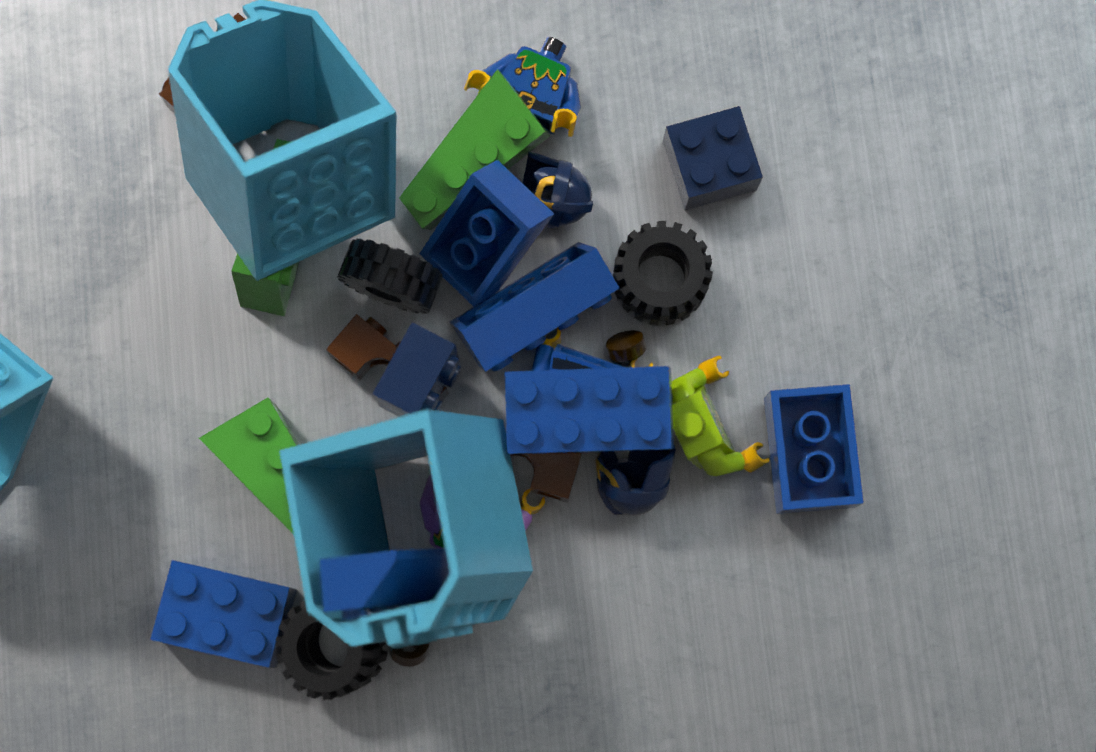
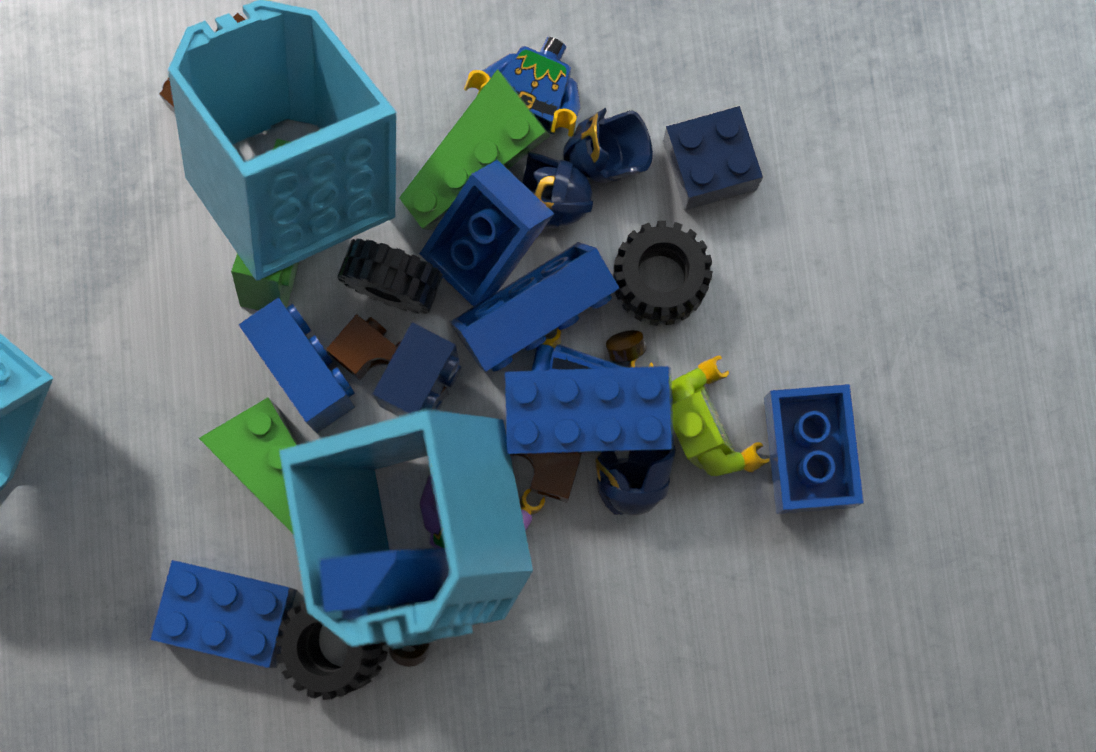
none -> blue brick [238,297,355,433]
none -> dark blue helmet [563,108,653,184]

